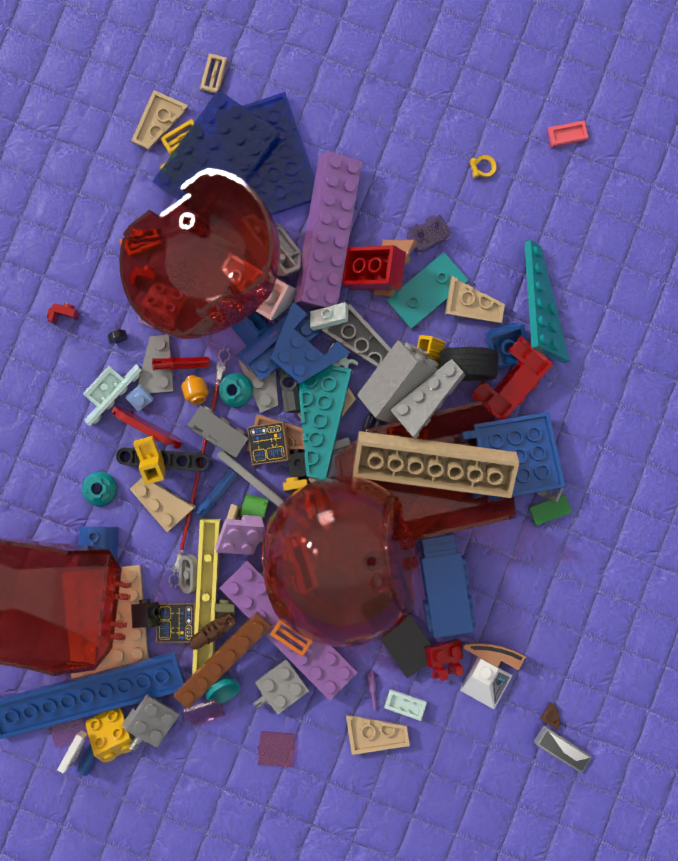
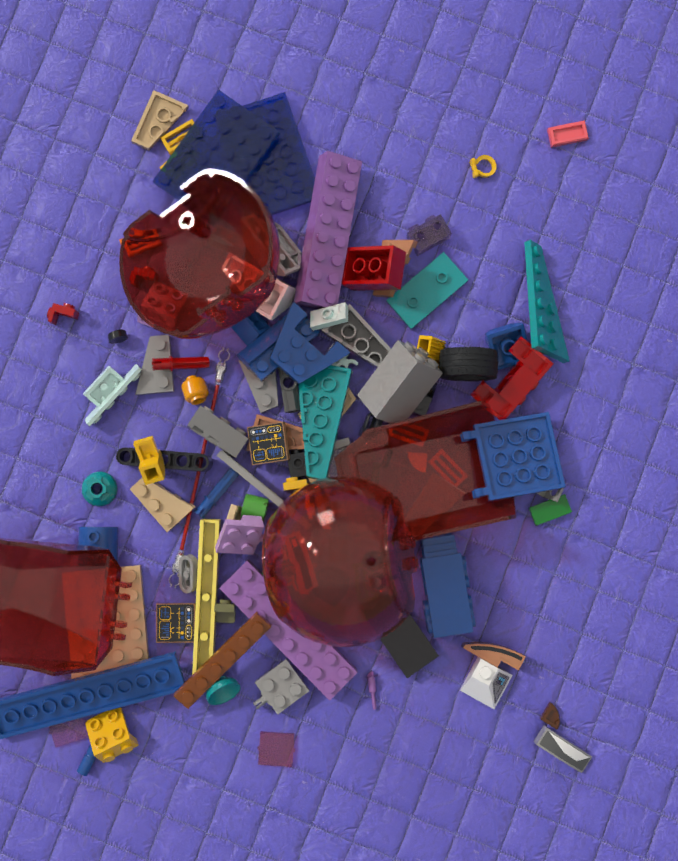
white tile [57,730,87,773] -> none
red tile [112,406,183,449] -> none
light grey plate [122,694,180,752] -> none
light blue plate [125,384,153,411] -> none
black brick [131,599,160,628] -> none
piece [183,699,225,726] -> none
reddish brown hinge [190,613,236,650] -> none
tan tile [200,53,228,95] -> none
teal piece [219,373,253,407] -> none
orange tile [270,617,314,657] -> none
tan wing [346,714,410,755] -> none
tan brick [353,431,519,498] -> none
light aqua plate [384,688,427,721] -> none
light grey wing [391,359,465,440] -> none
red plate [425,639,464,681] -> none
tan wing [445,276,505,324] -> none

